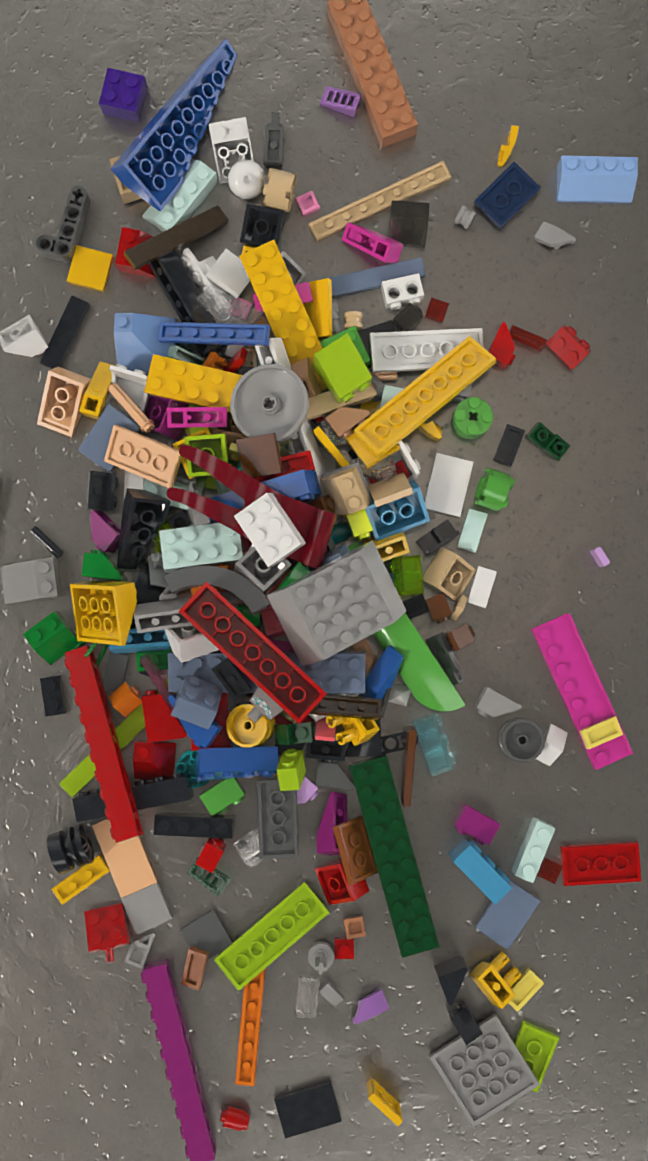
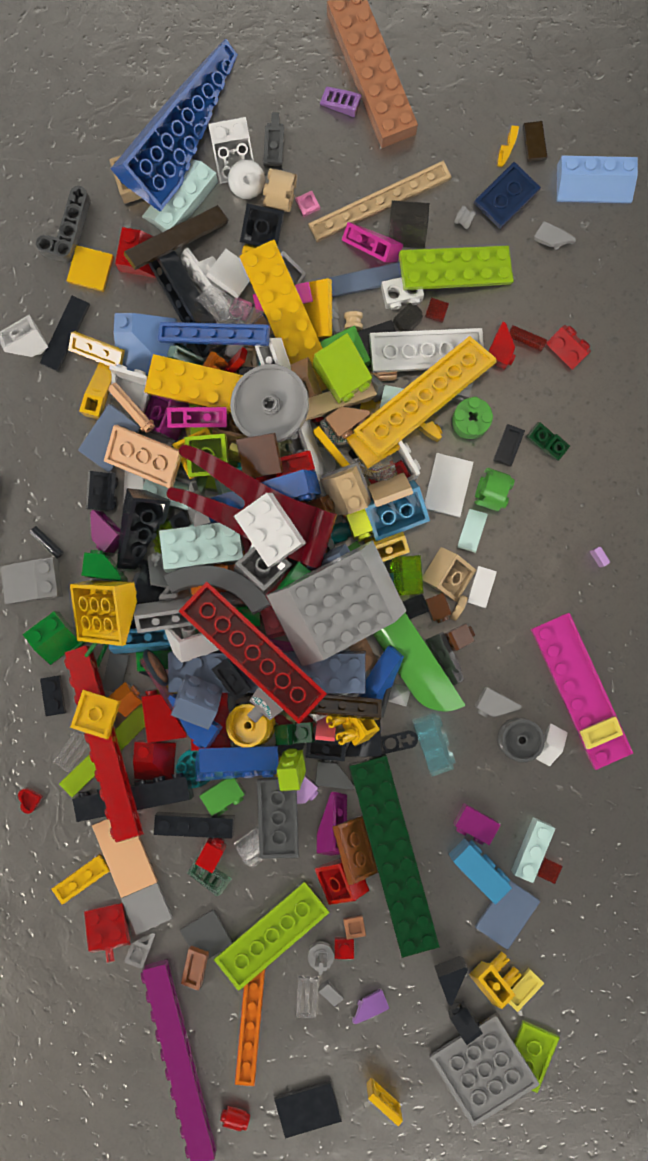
light nougat slope [37,367,91,437] -> none
black wheel [47,823,95,874] -> none
dark purple brick [99,68,148,122] -> none
reddish brown tile [401,725,417,807] -> none
black panel [416,519,460,557] -> none
red tile [560,841,642,886] -> none
none -> red tile [18,788,43,814]
none -> tile [68,331,125,366]
none -> yellow tile [70,690,121,739]
none -> wheel [143,649,168,686]
none -> lime plate [399,246,514,290]
none -> dark brown tile [523,121,547,162]

